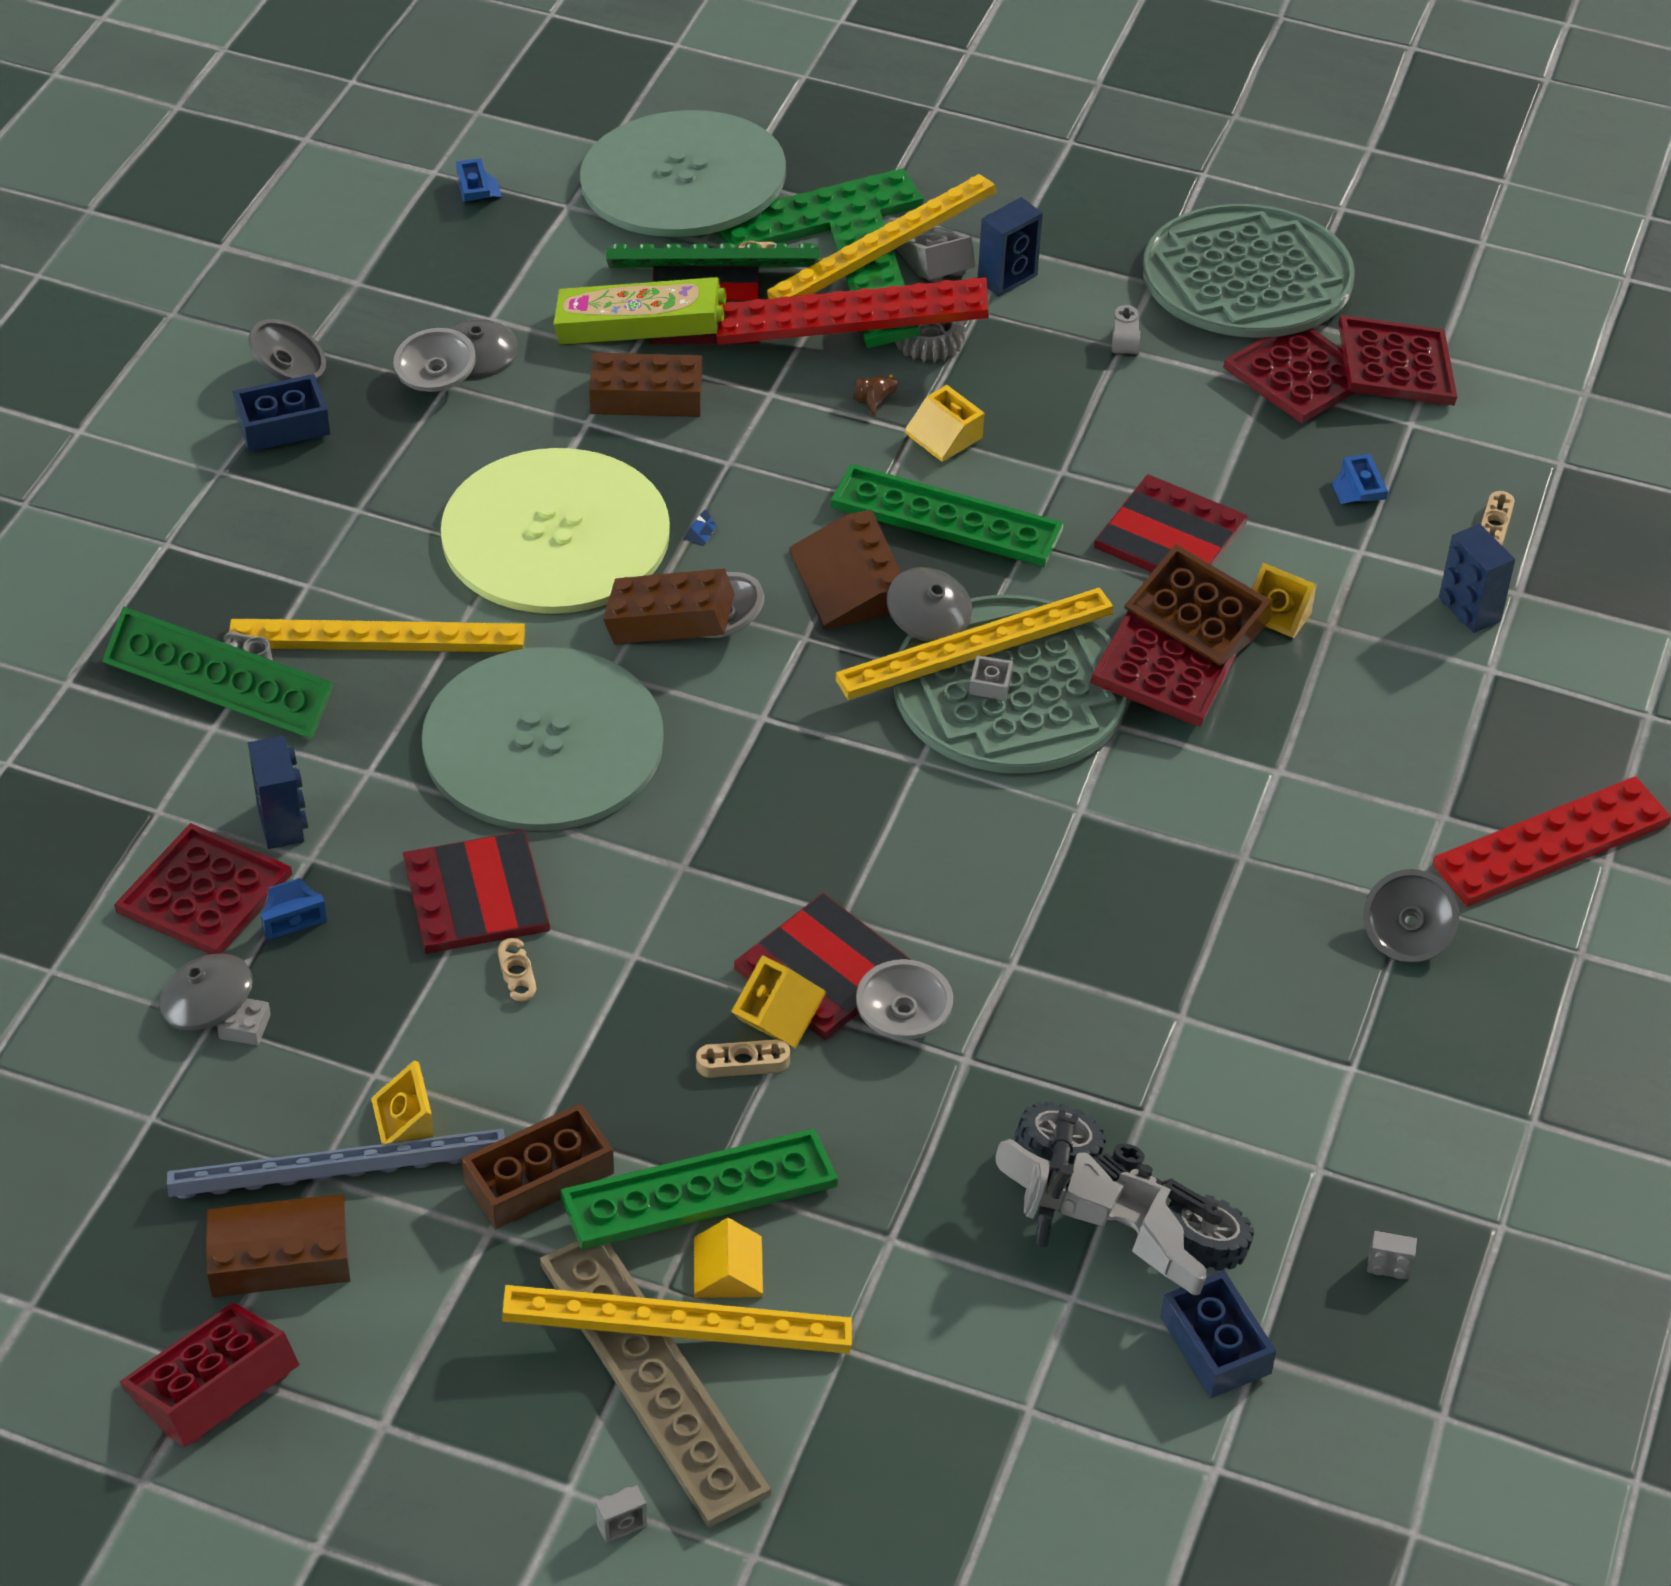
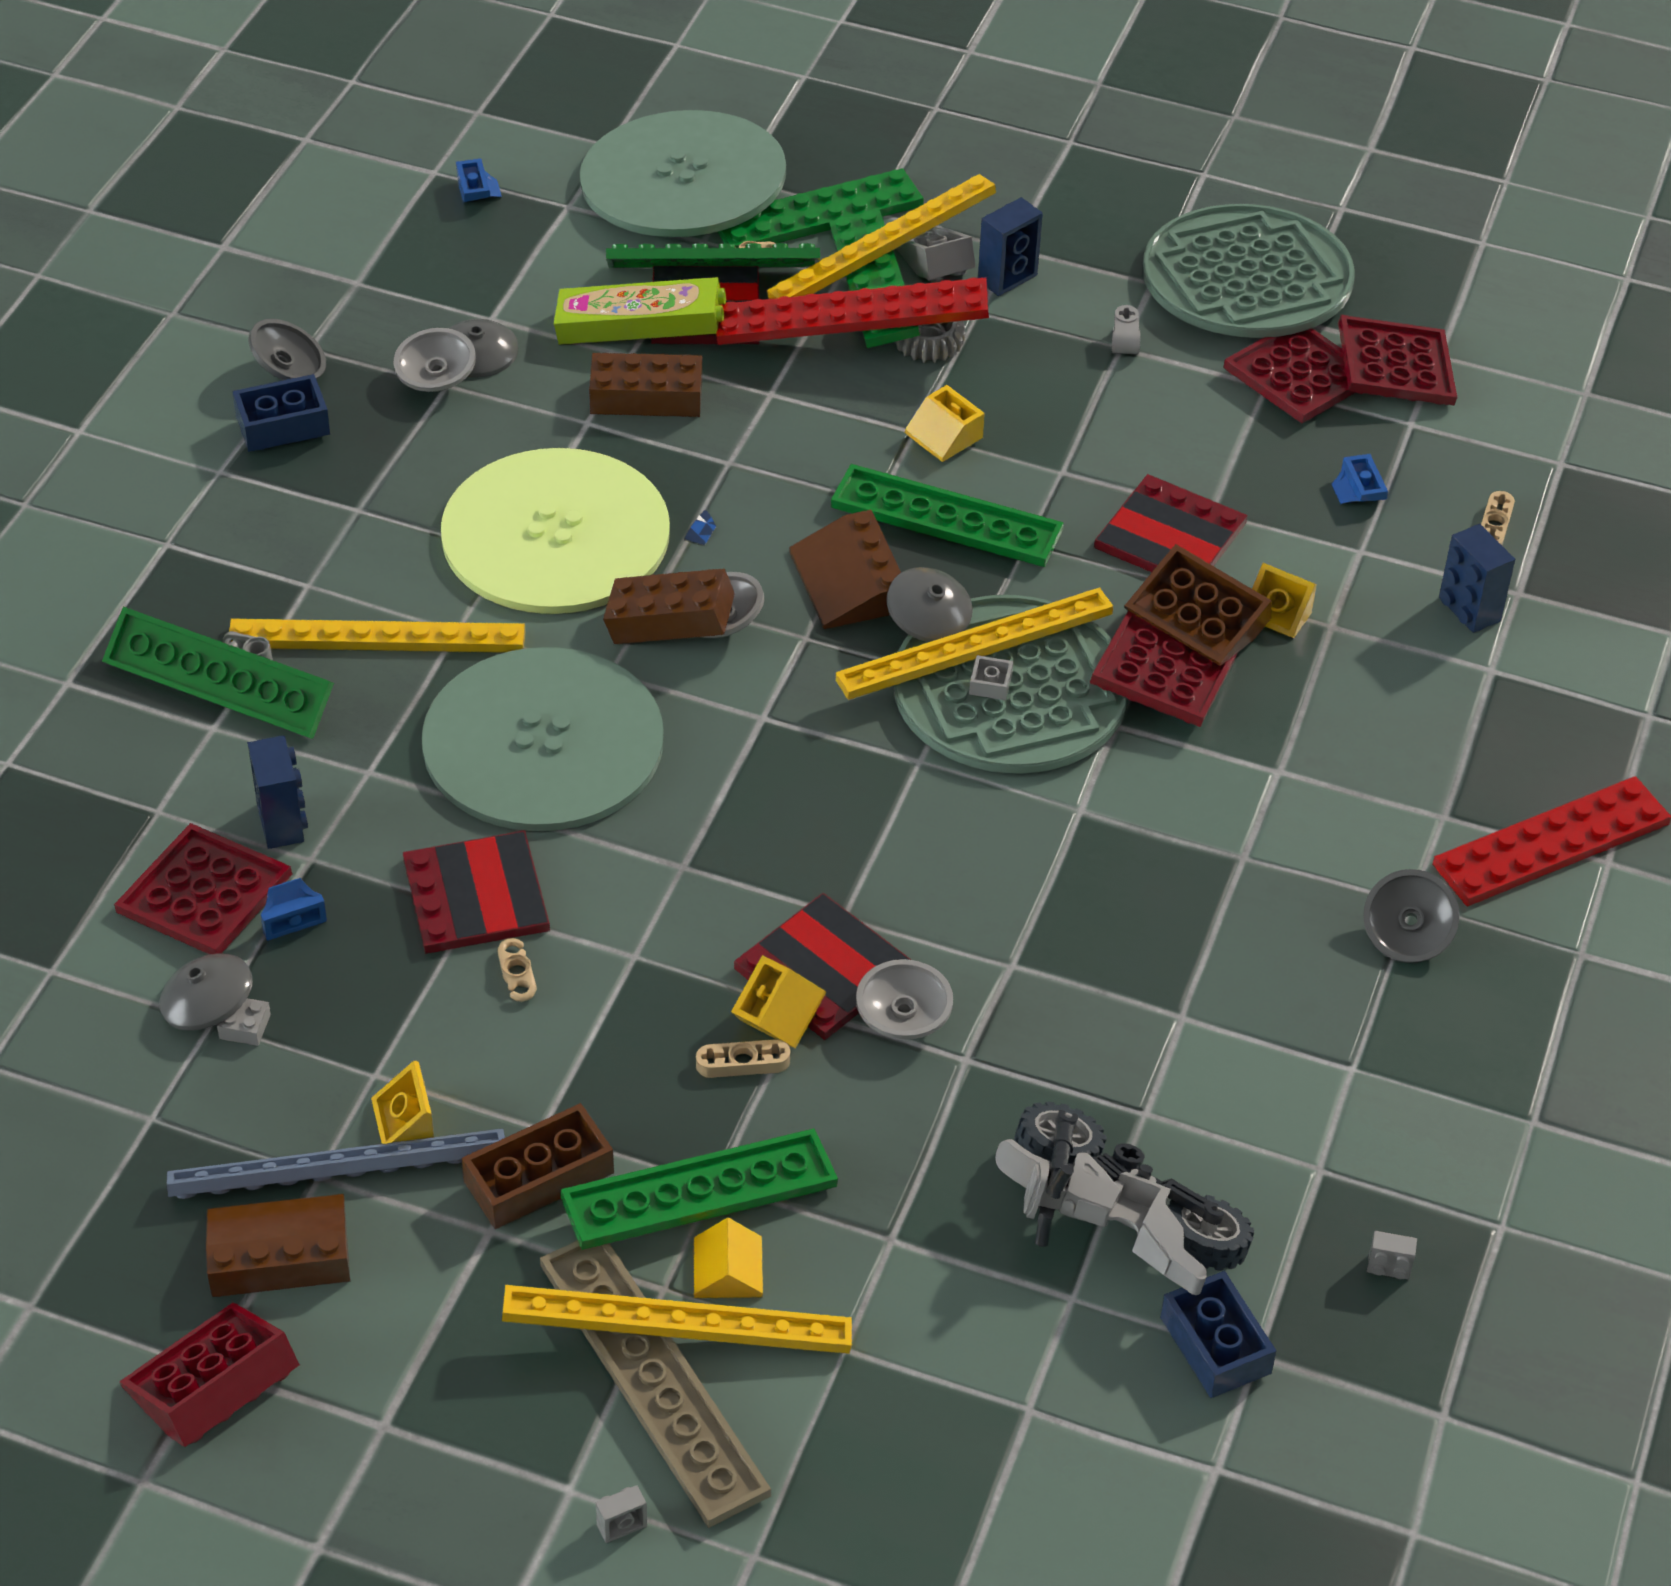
reddish brown animal [853,375,898,417] -> none

